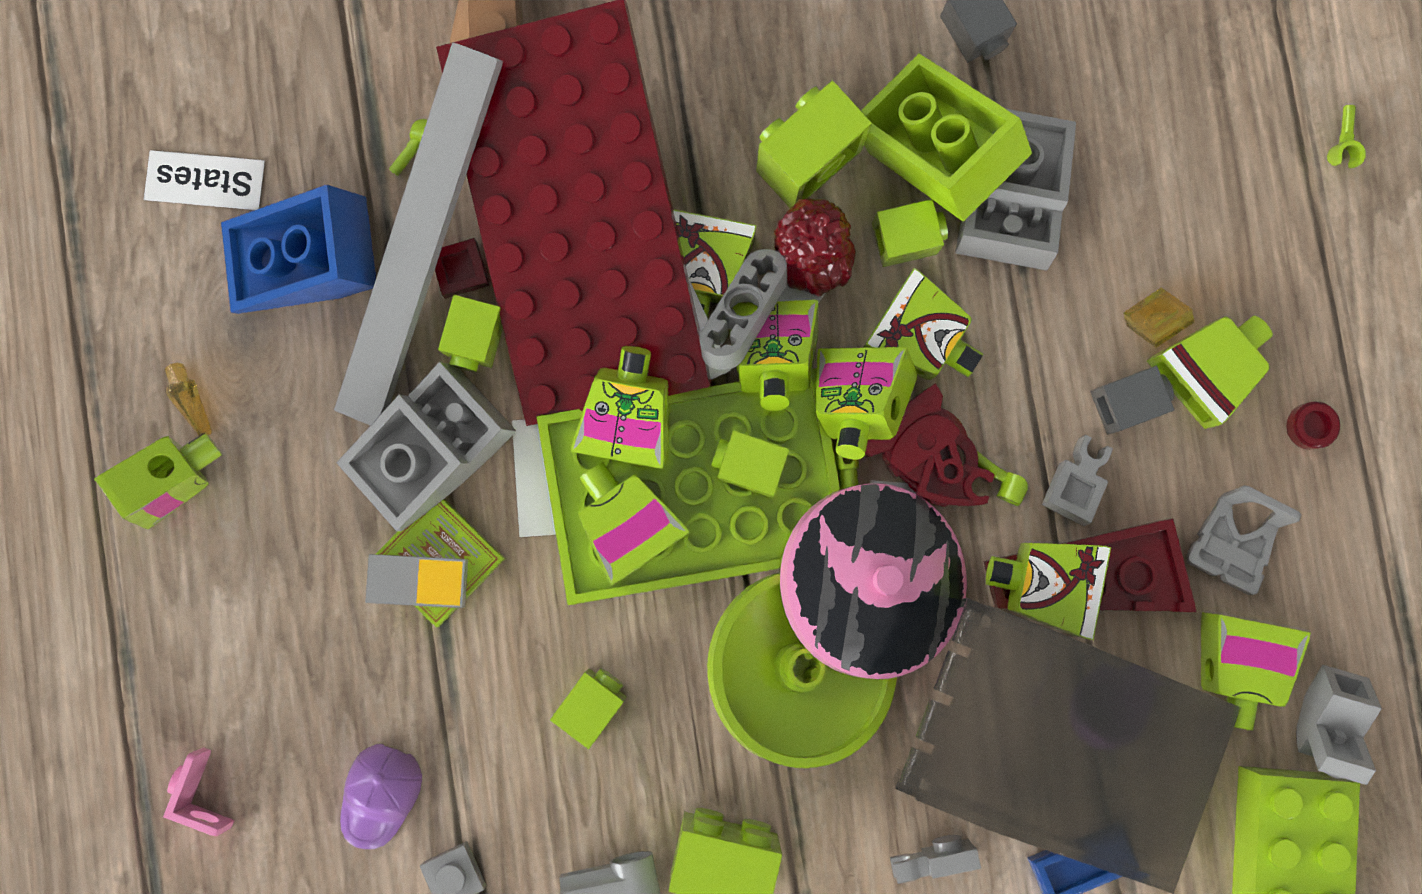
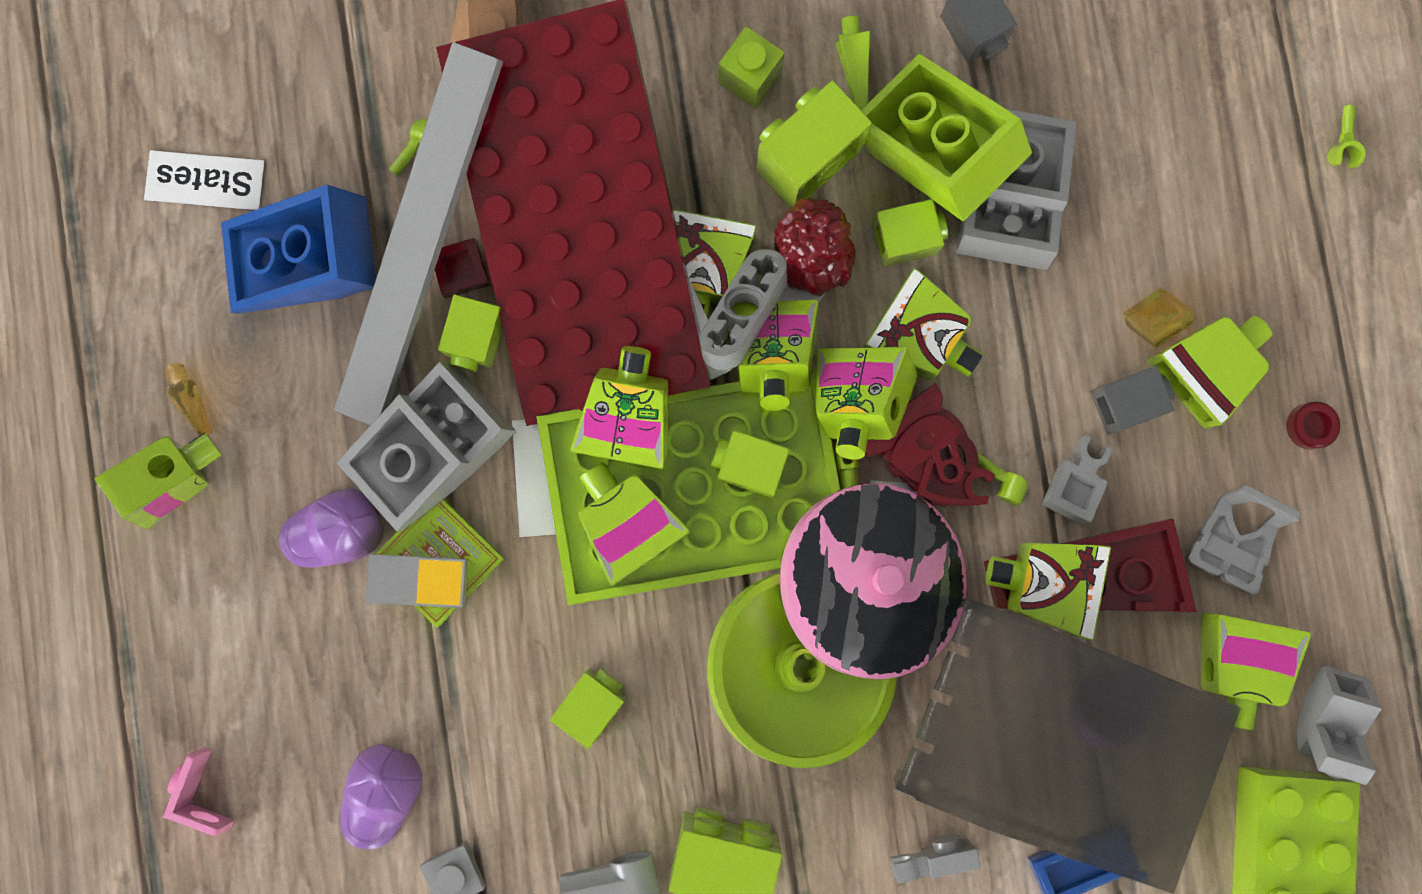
none -> medium lavender piece [279,488,383,567]
none -> lime brick [718,26,785,109]
none -> lime piece [835,15,871,110]

